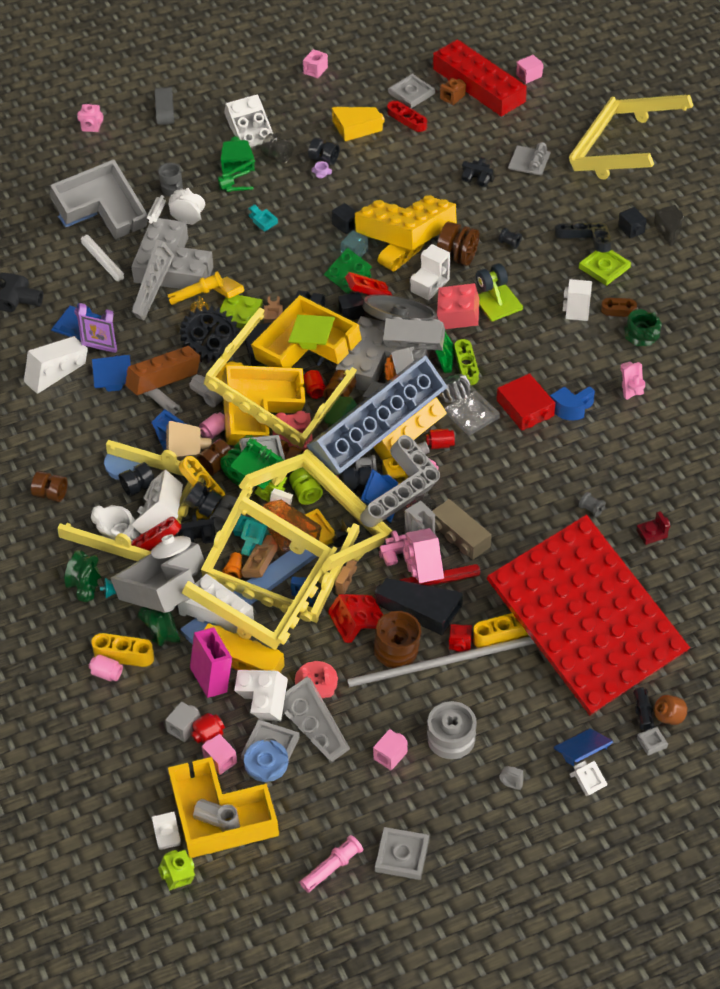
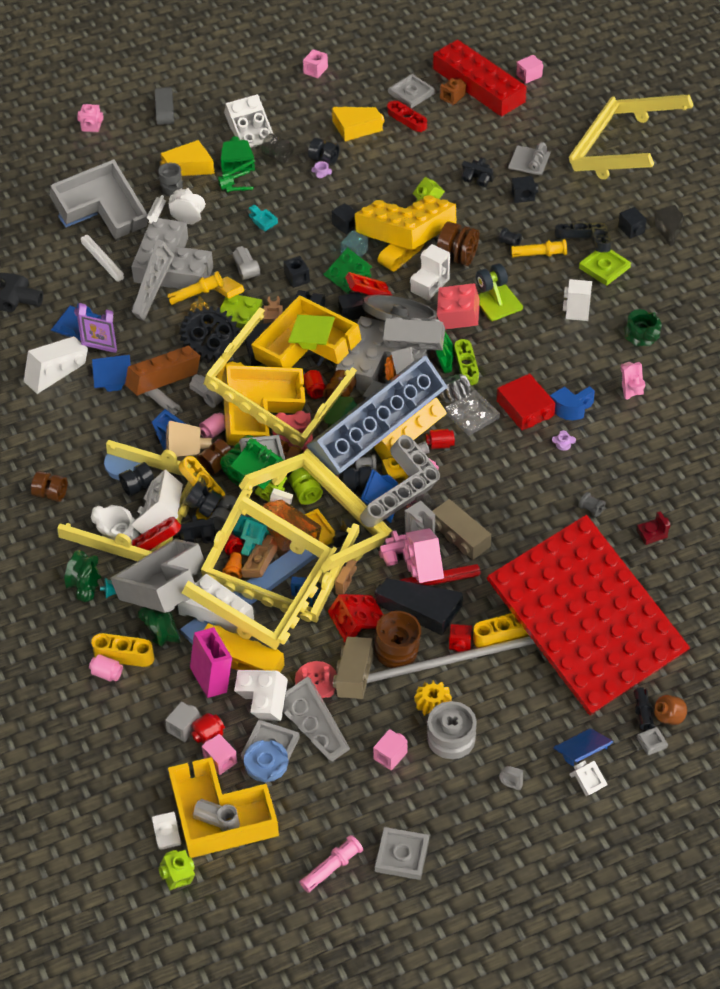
white dish [151,535,191,559] -> none
reddish brown beam [601,298,637,317] -> none
none -> yellow slope [160,140,214,176]
none -> red cone [220,529,243,555]
none -> light grey piece [233,246,260,280]
none -> black brick [283,256,310,288]
none -> dark tan brick [333,637,374,699]
none -> lime brick [412,177,445,202]
none -> yellow gear [414,680,452,716]
none -> black brick [511,176,538,203]
none -> yellow pin [511,239,567,258]
none -> lavender plate [552,431,576,451]

